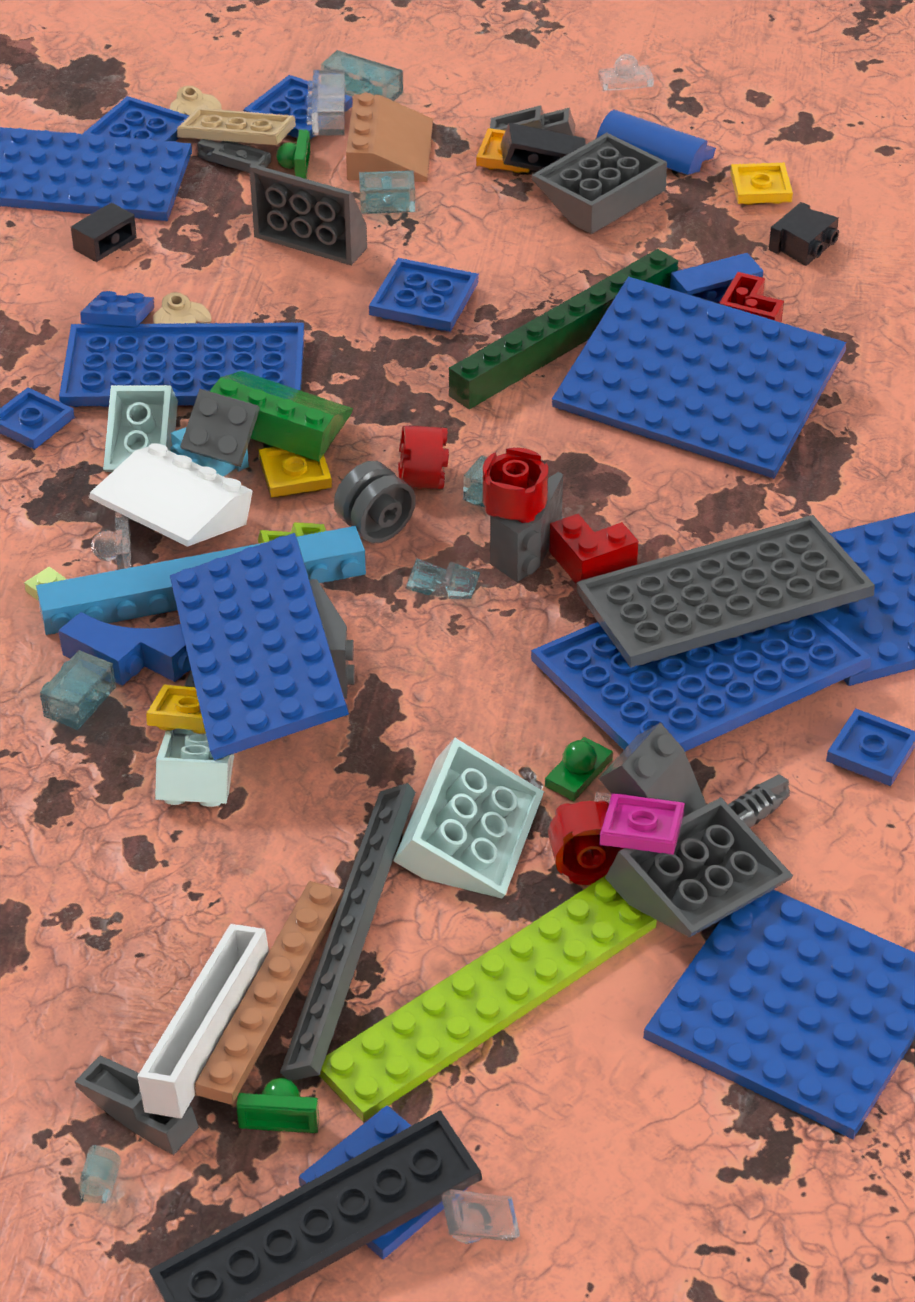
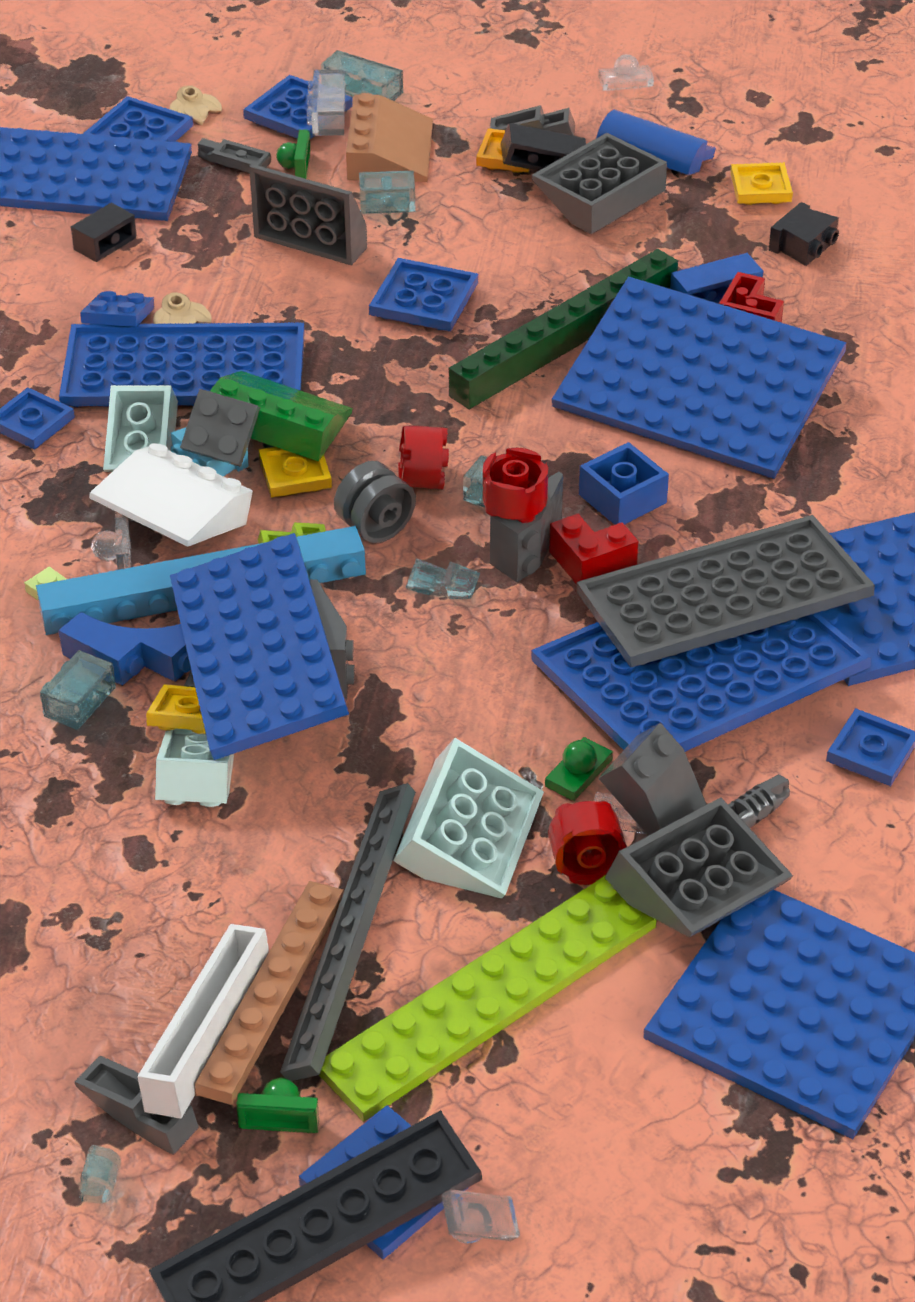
tan tile [177,108,296,145] -> none
dark pink tile [600,793,685,855] -> none
none -> blue brick [579,442,669,525]

